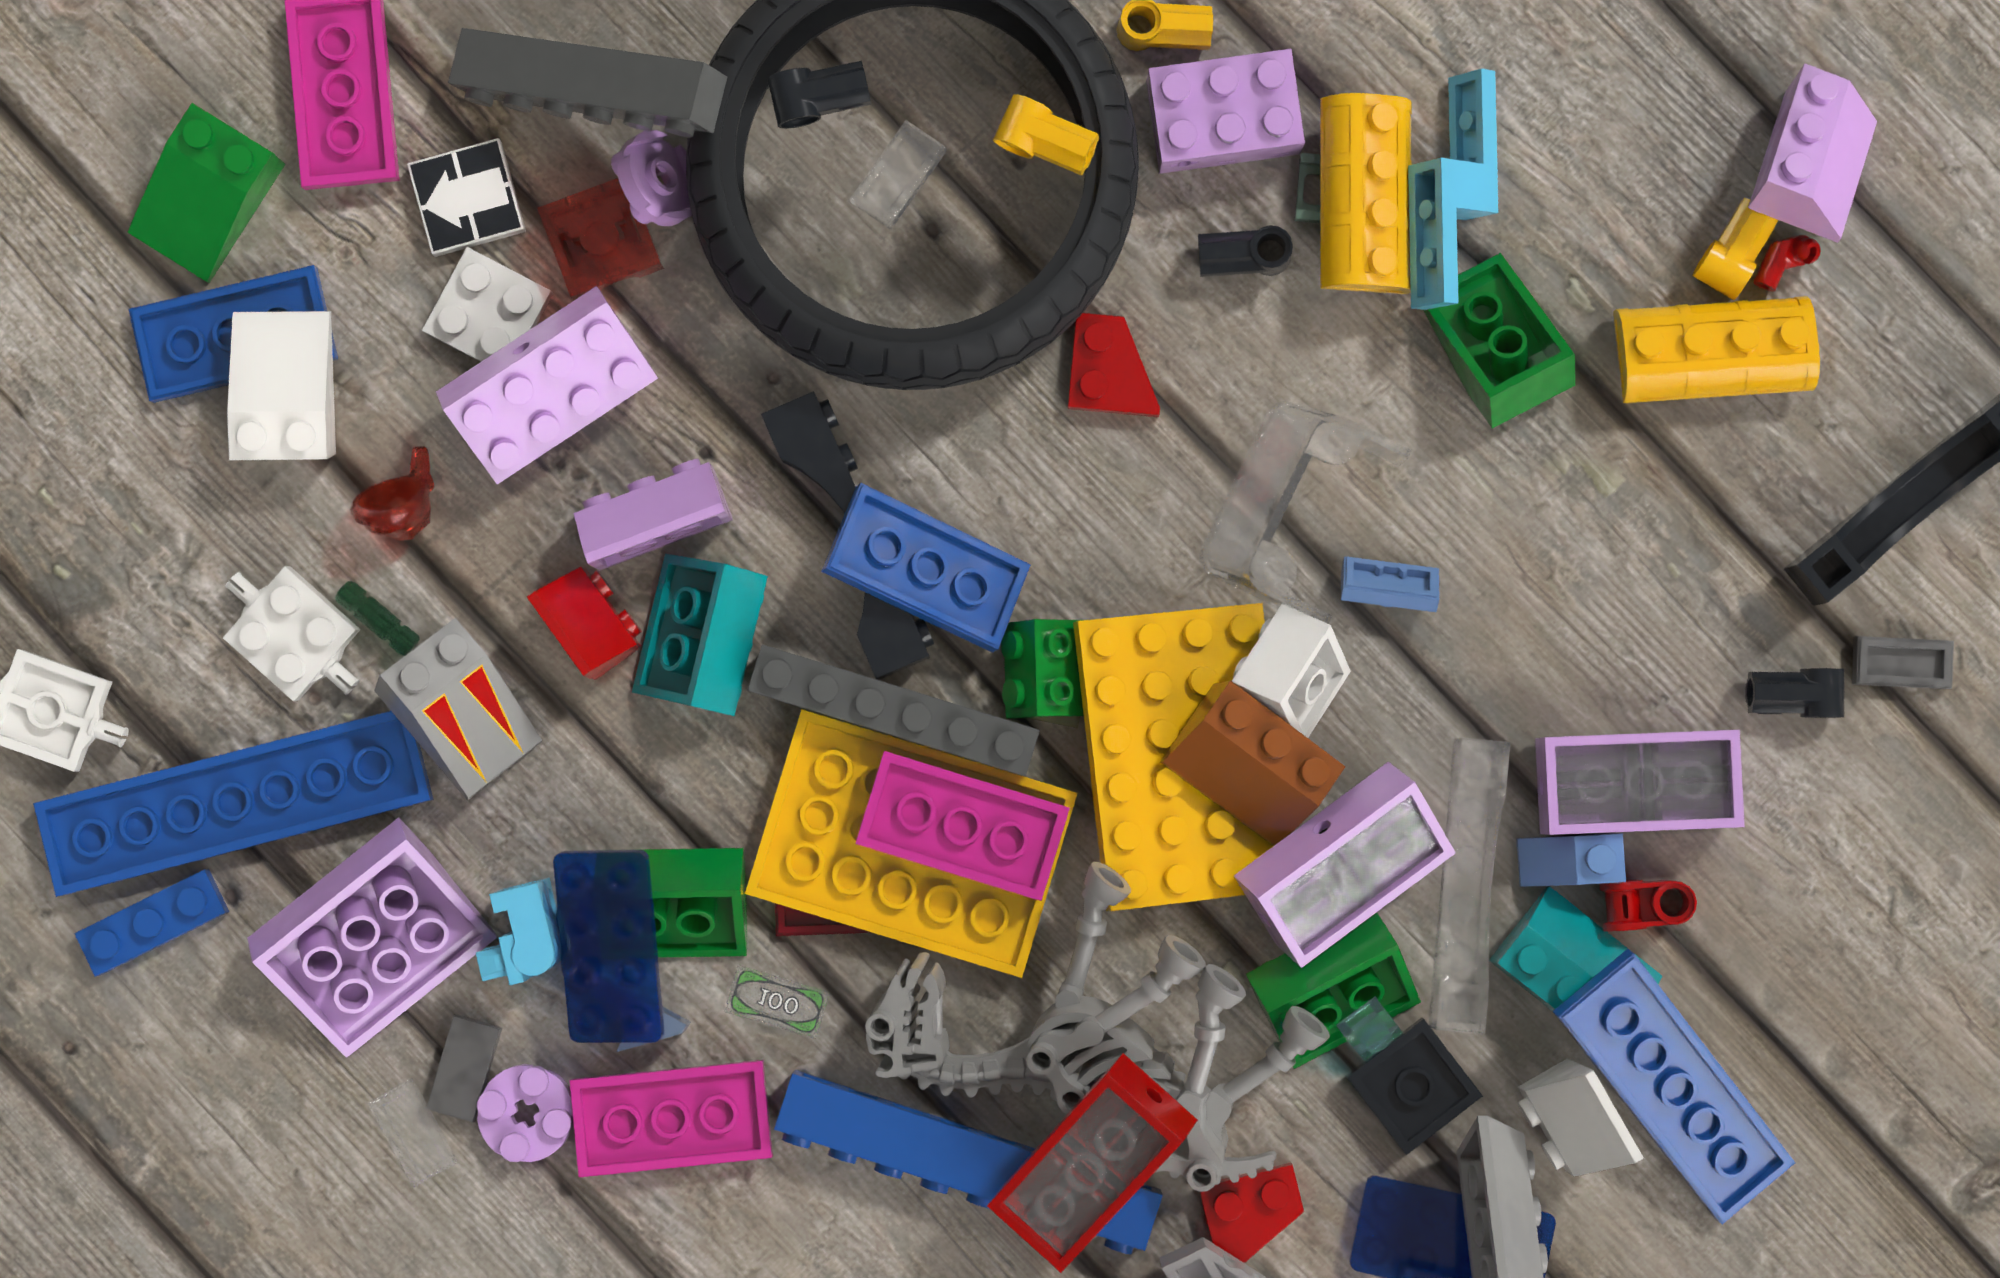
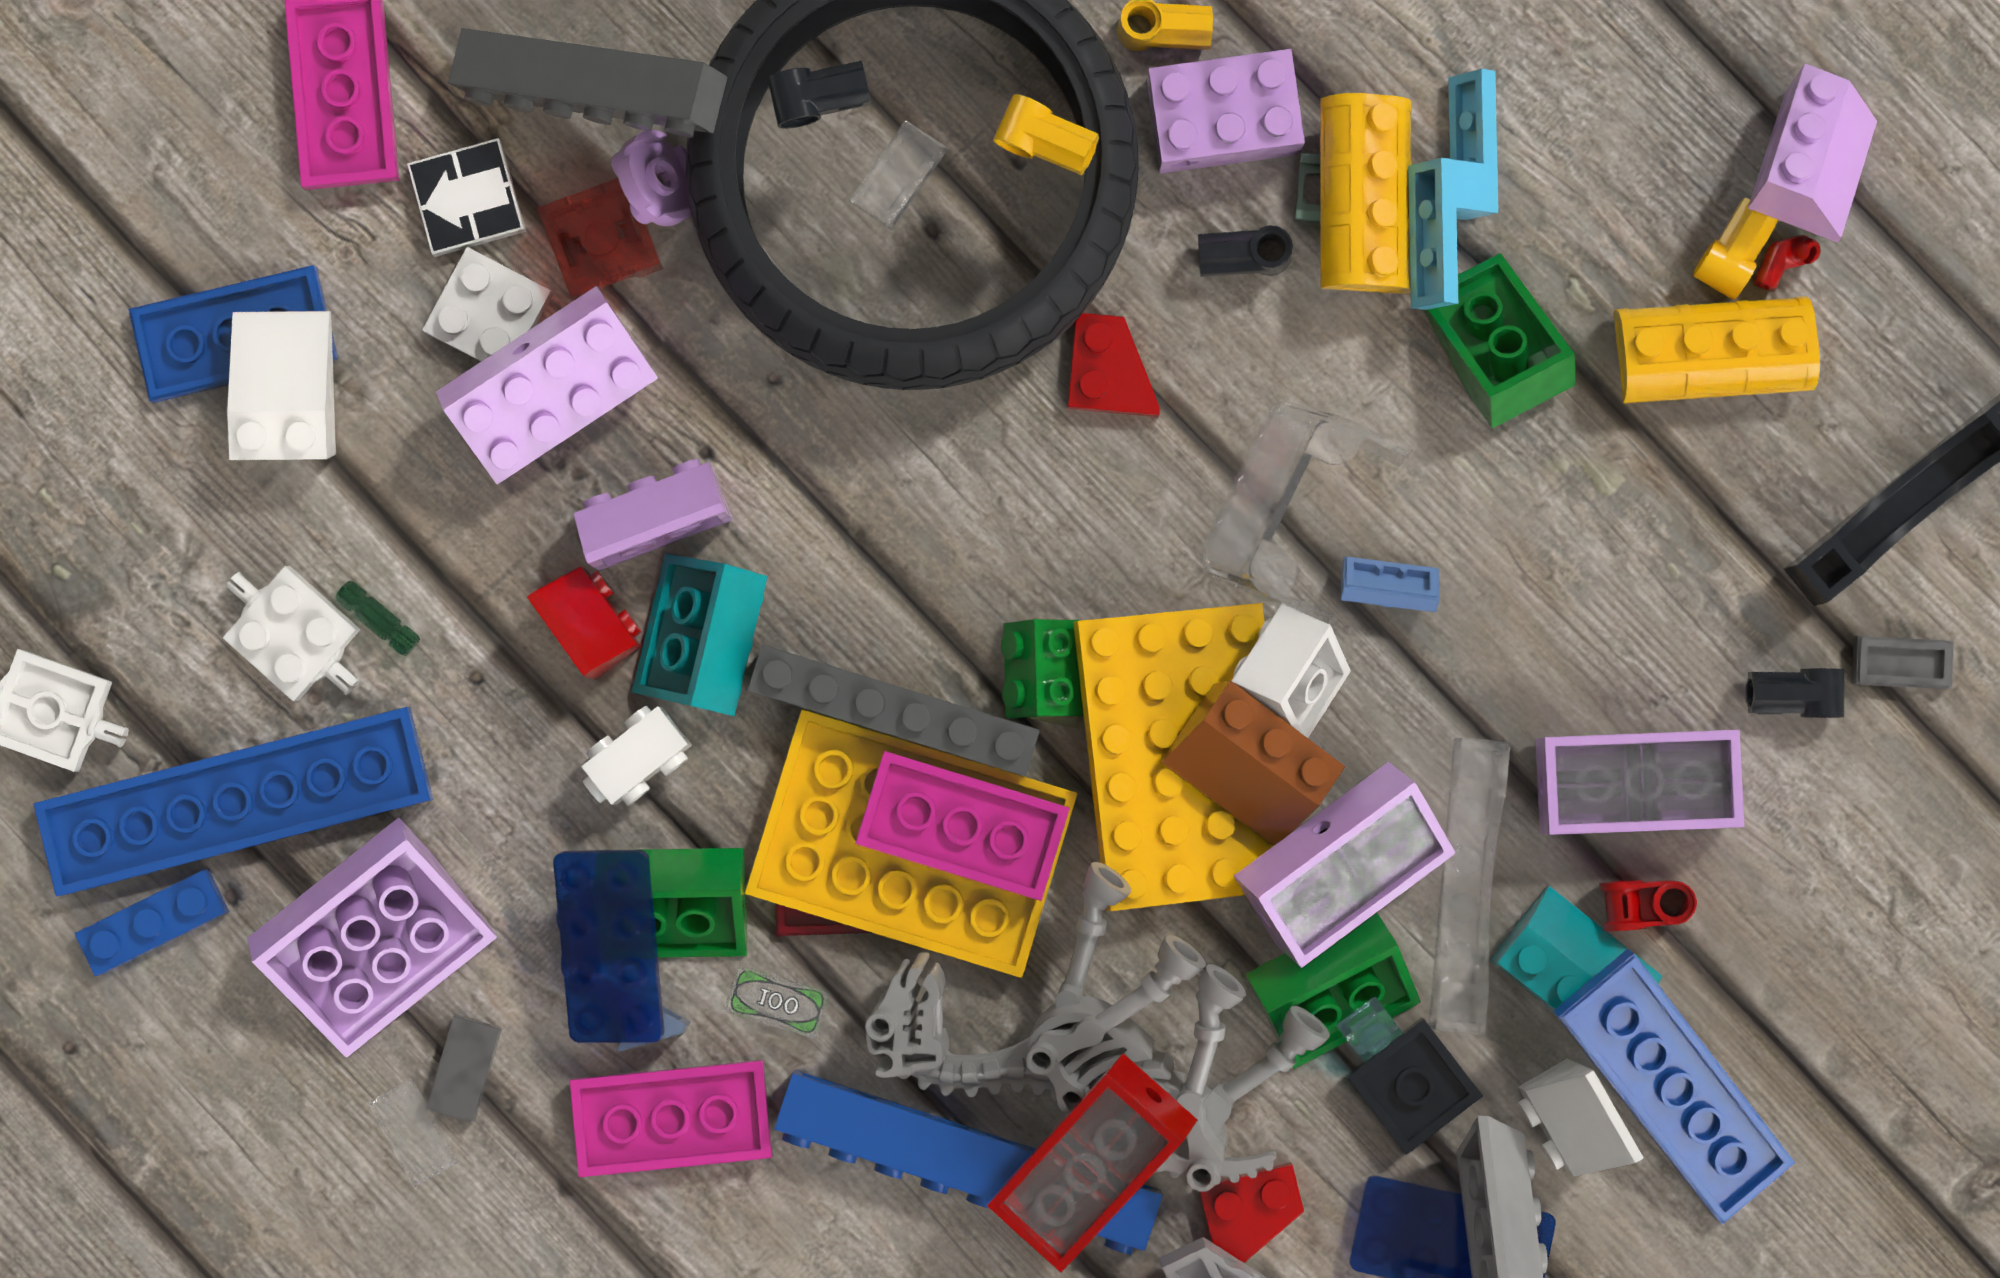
green slope [127,103,286,283] -> none
clear red hat [350,446,434,541] -> none
light grey slope [374,618,542,800] -> none
medium azure hips [476,877,565,985] -> none
lavender plate [477,1064,573,1162] -> none
black arch [761,391,934,680] -> none
blue tile [821,483,1031,653] -> none
medium blue slope [1516,833,1626,887] -> none
none -> white brick [581,705,692,806]

